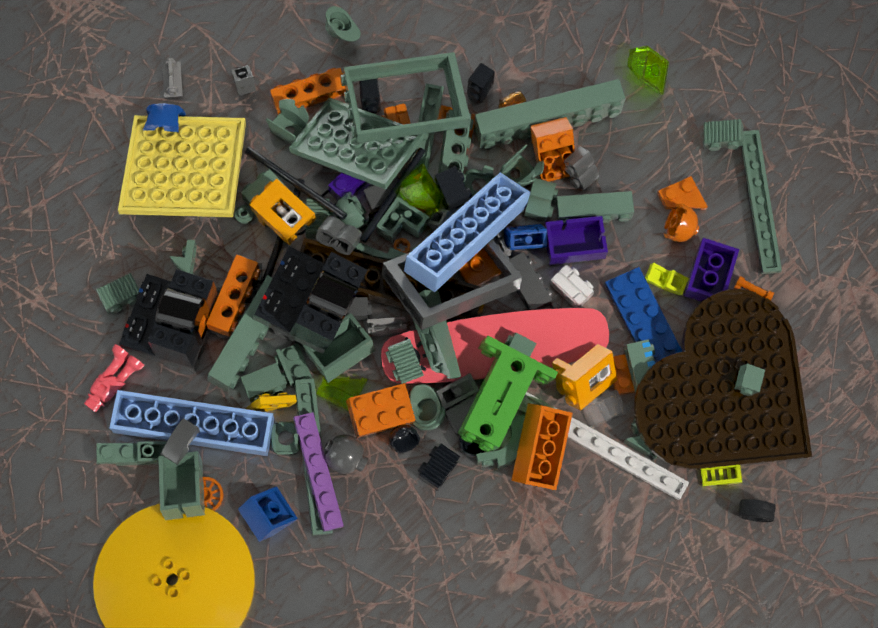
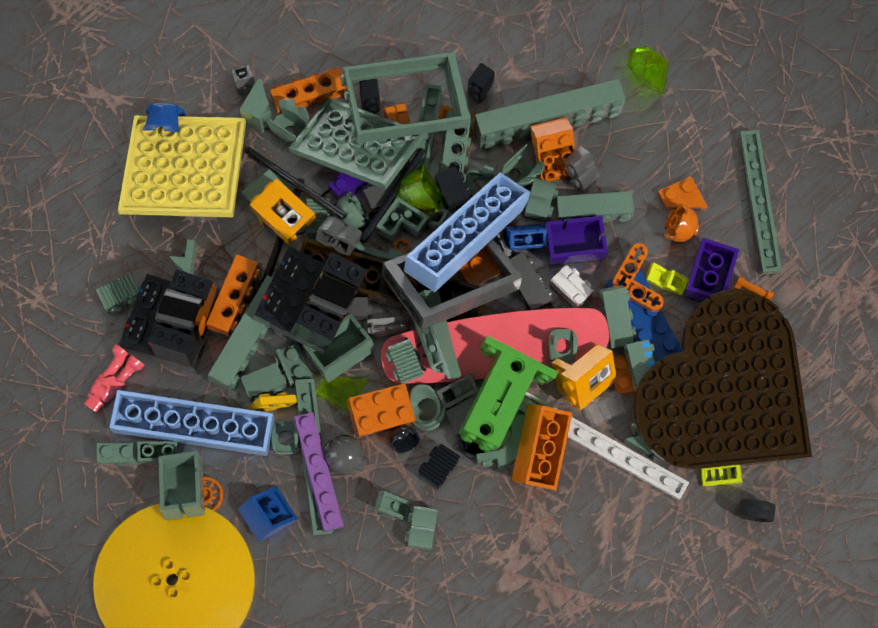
dark grey slope [161,418,200,465] -> none
light grey hinge [162,58,183,98] -> none
sand green plate [235,205,254,224] -> none
sand green piece [325,6,361,42] -> none
clear orange brick [498,91,526,108] -> none
sand green brick [505,333,537,357] -> none
sand green brick [704,119,744,151] -> none
sand green brick [735,364,765,396] -> none
none -> sand green slope [240,79,272,133]
none -> sand green slope [374,490,412,521]
none -> sand green brick [405,506,438,551]
none -> sand green piece [548,329,578,362]
none -> sand green brick [599,285,636,348]
none -> orange beam [612,243,664,312]

